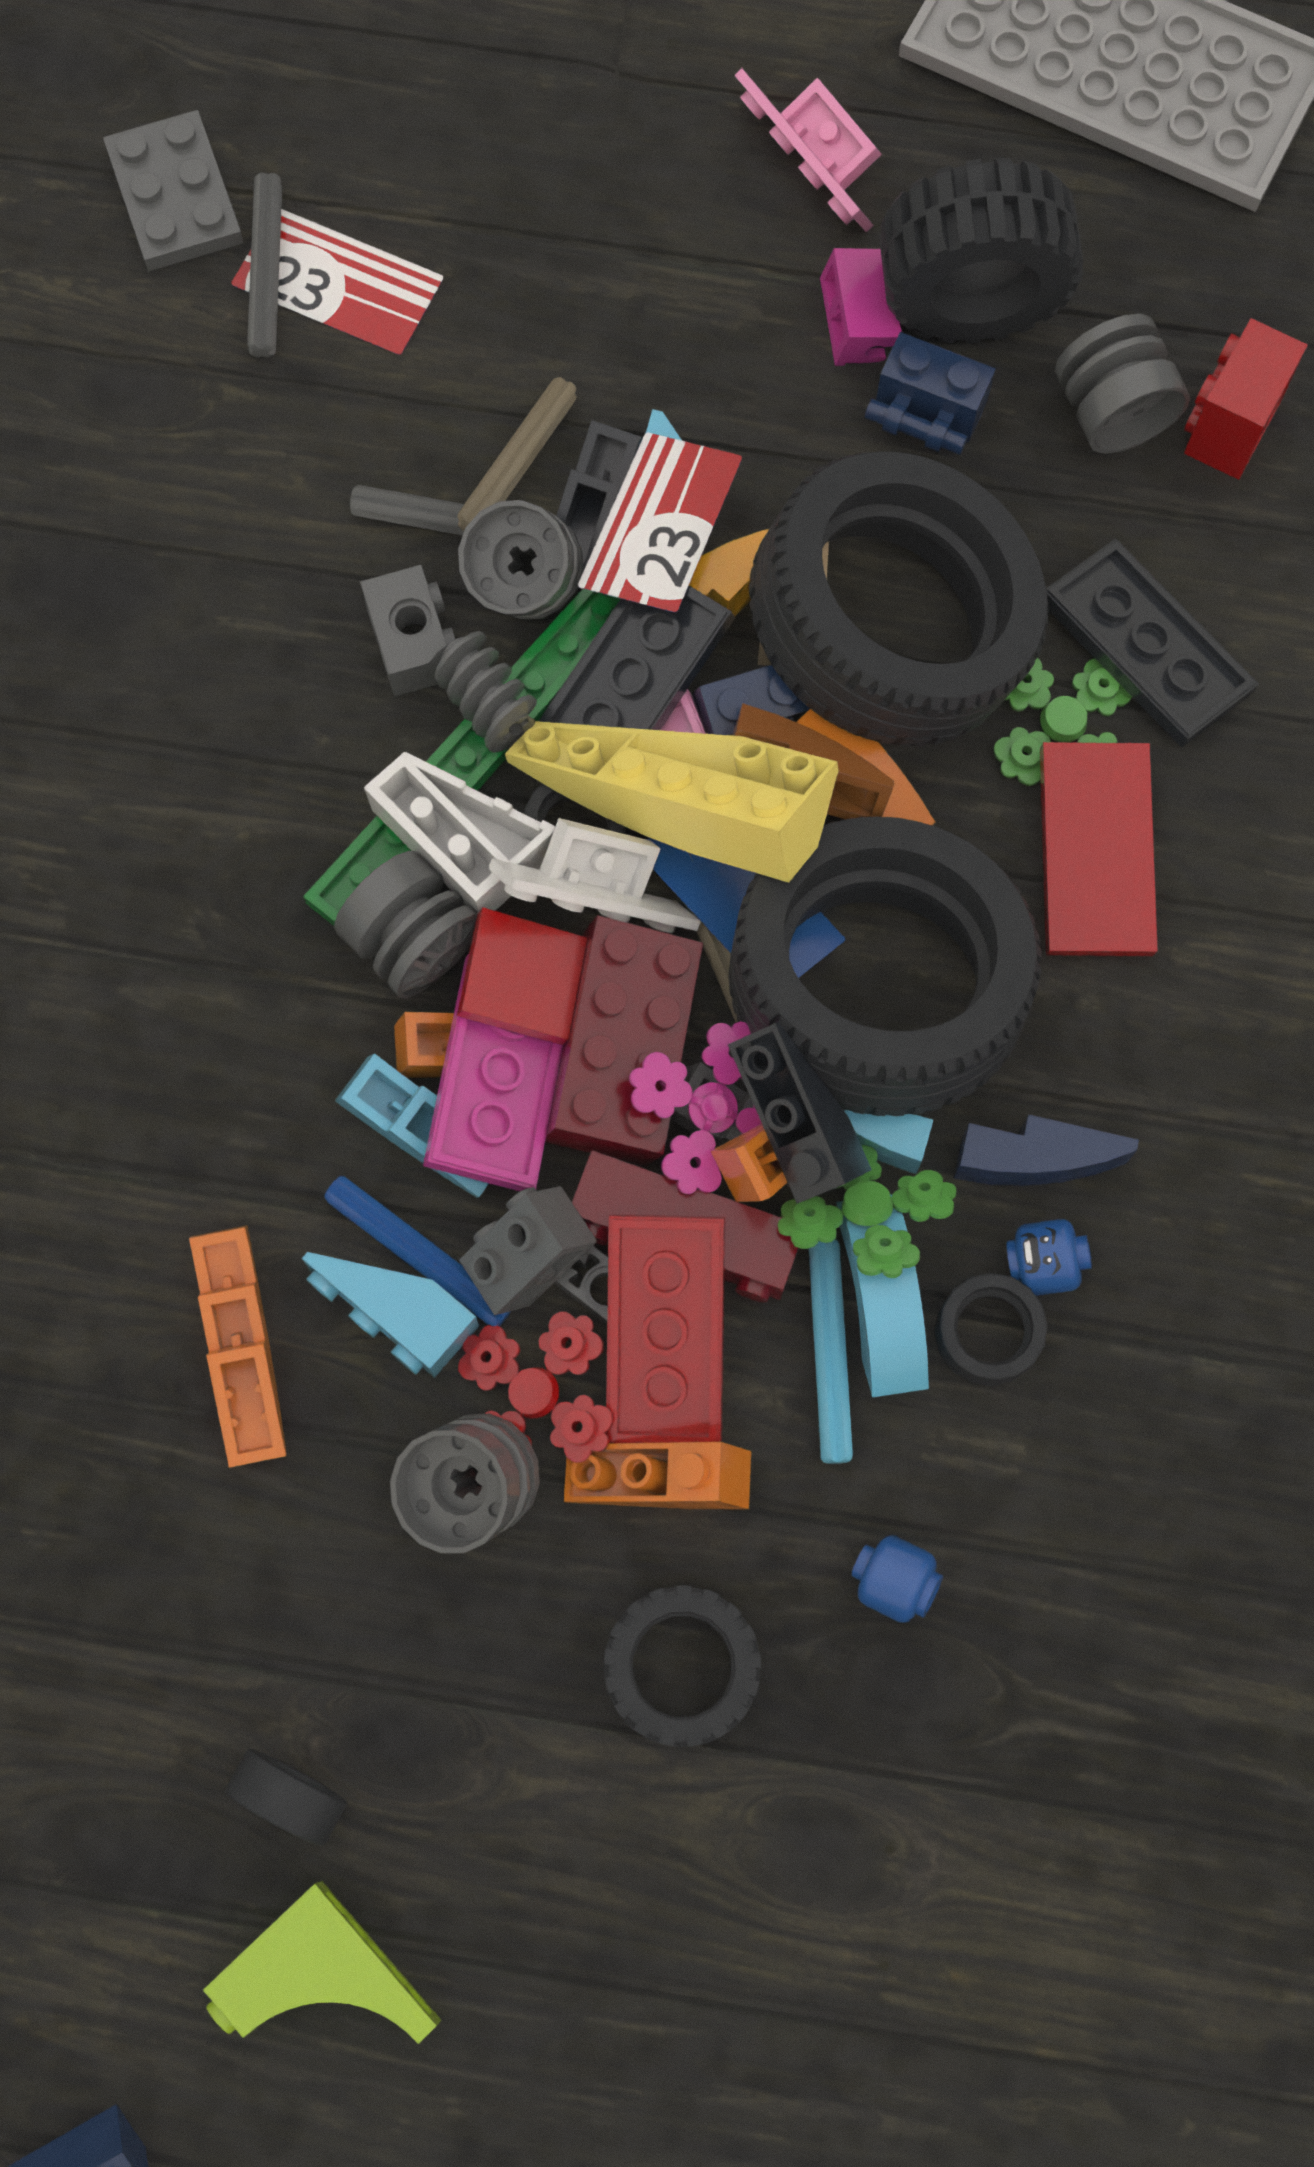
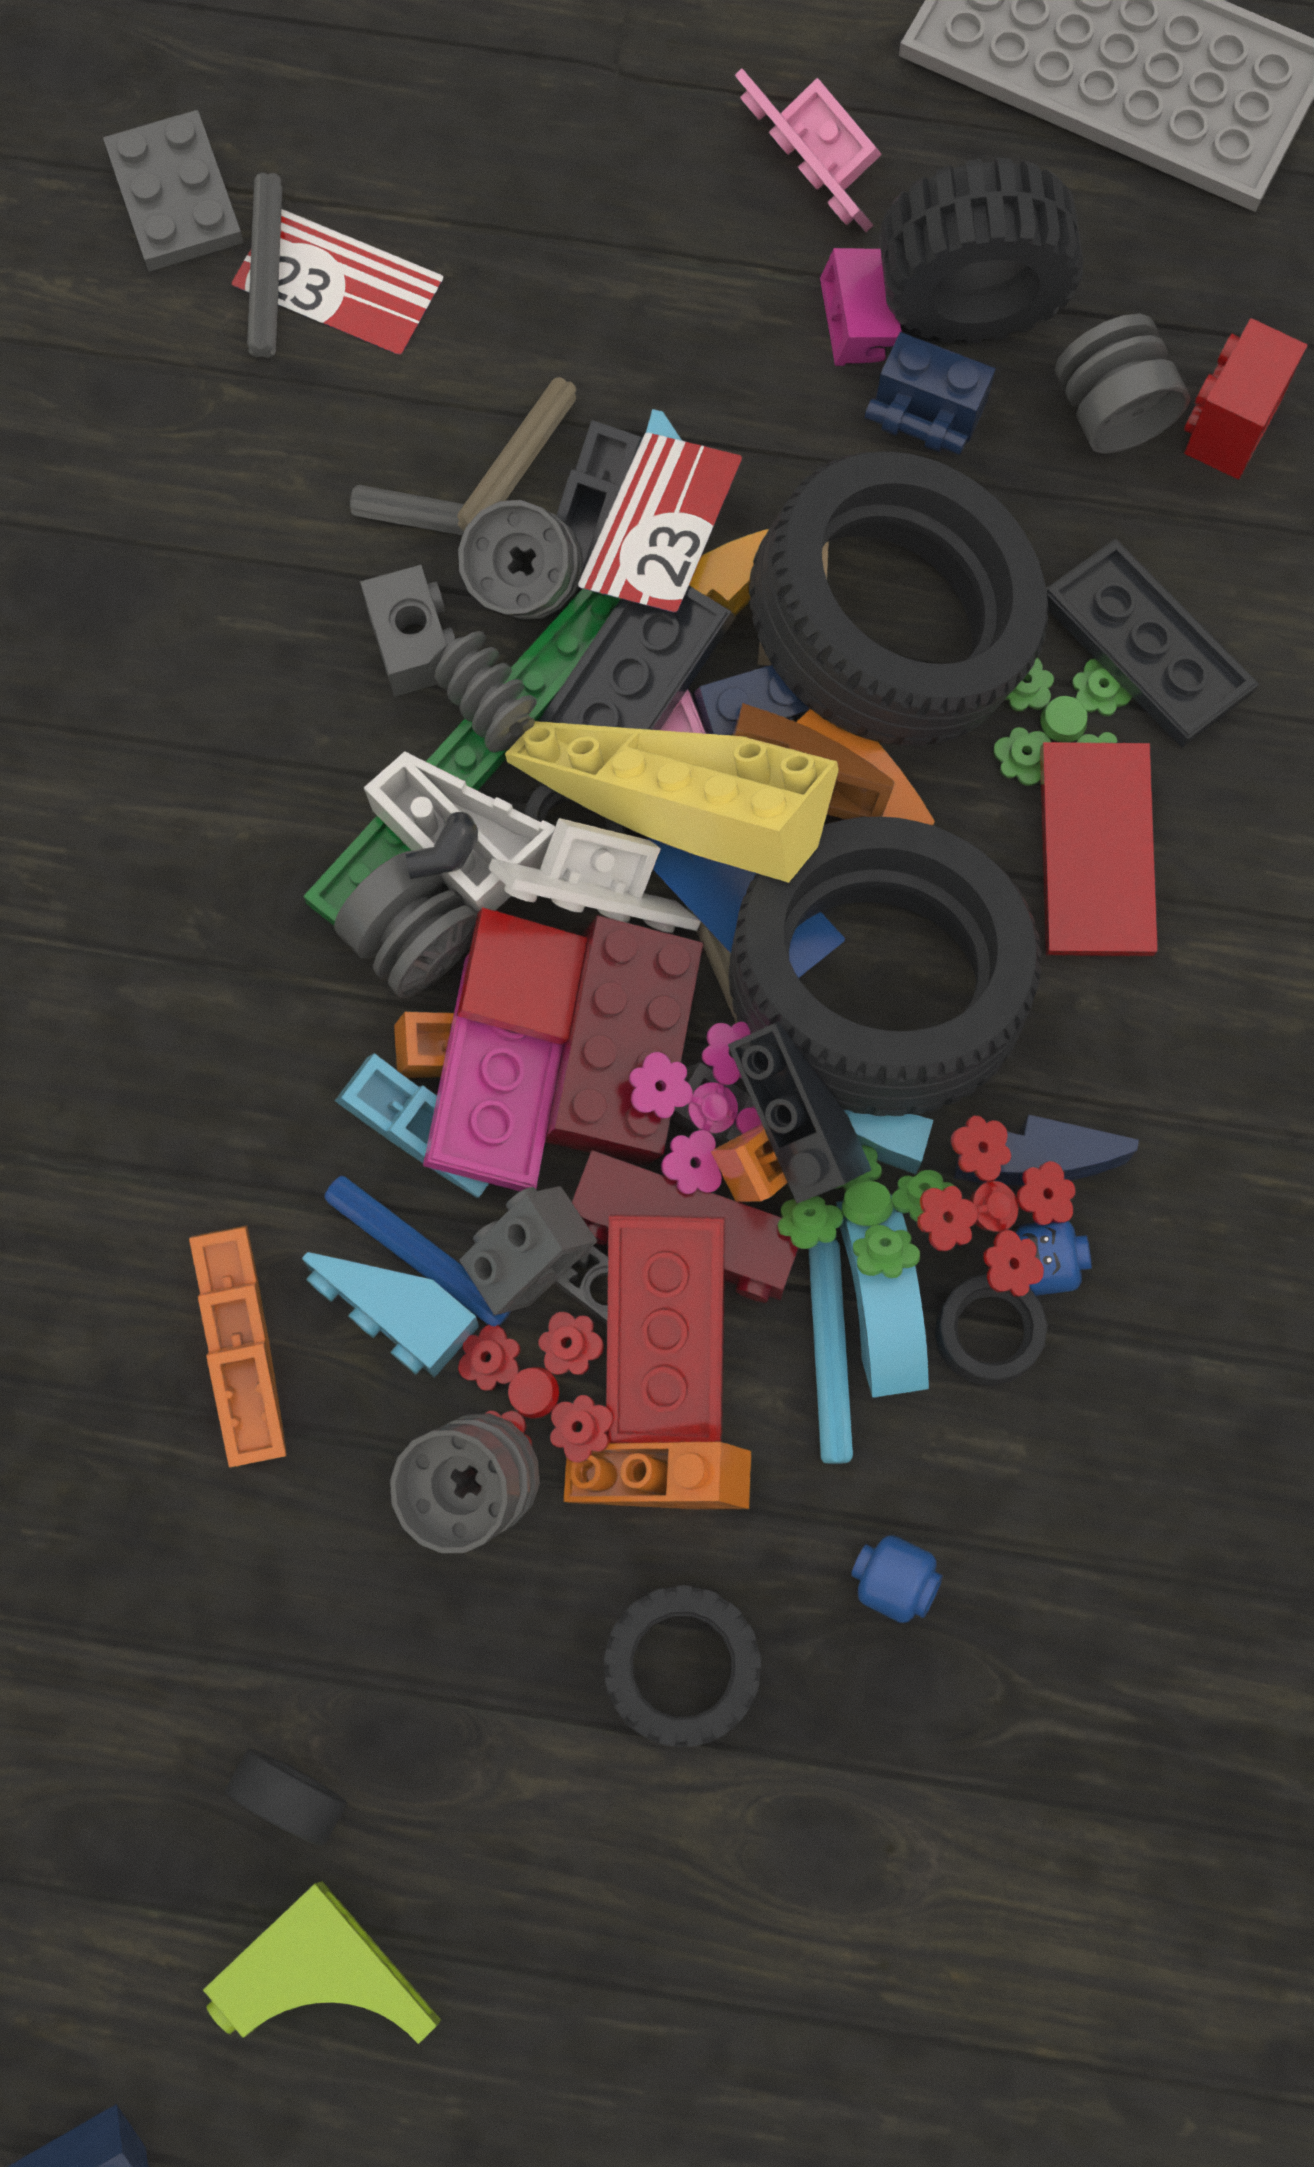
none -> black arm [405,812,478,879]
none -> red plant [917,1116,1075,1297]

